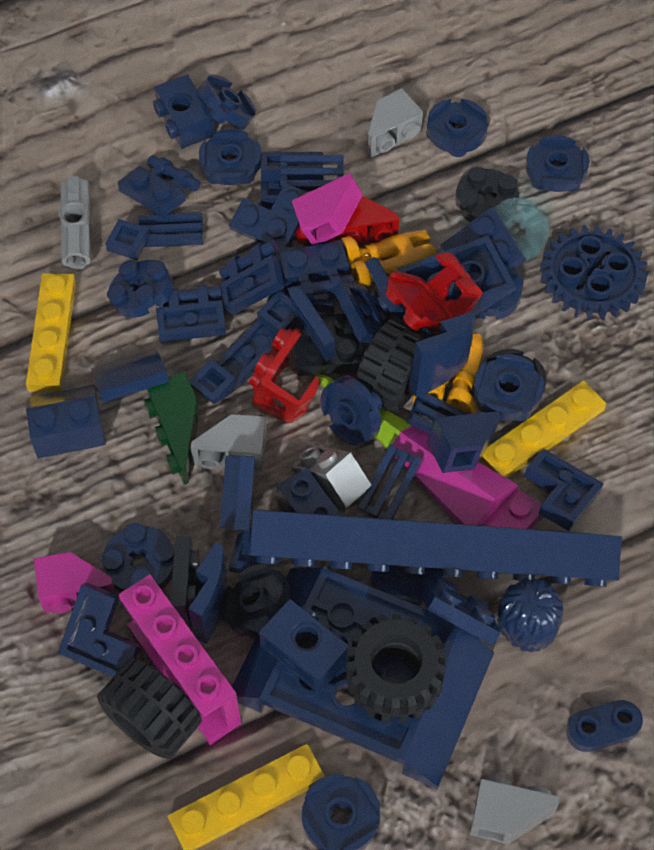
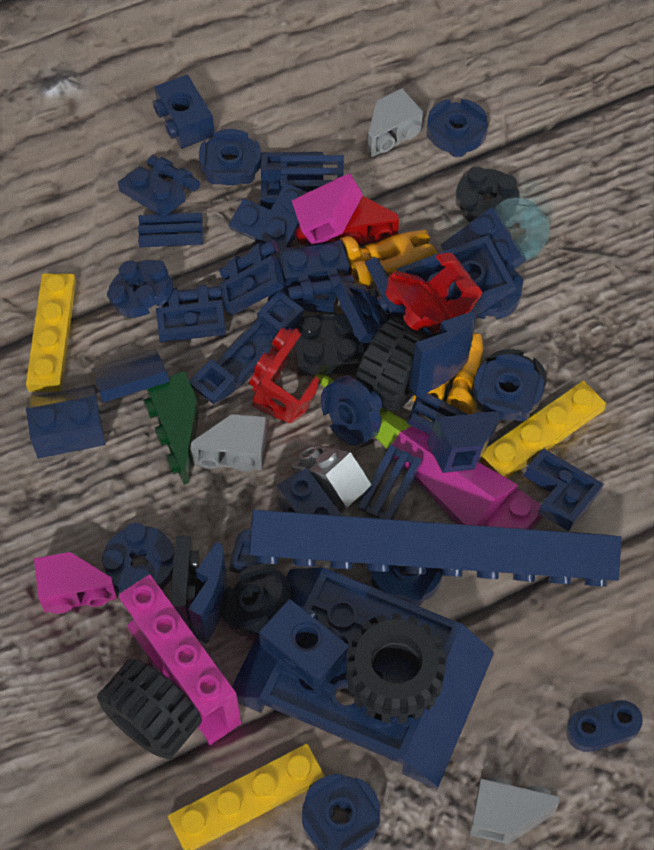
dark blue plate [58,582,141,677] -> none
light grey piece [59,176,92,270] -> none
dark blue tile [105,219,150,260] -> none
dark blue plate [197,74,256,130] -> none
dark blue slope [220,456,255,531] -> none
dark blue tile [290,289,337,361] -> none
dark blue plate [419,575,501,645] -> none
dark blue hair [497,579,564,652] -> none
dark blue plate [526,135,589,192] -> none
dark blue gear [540,225,648,320] -> none

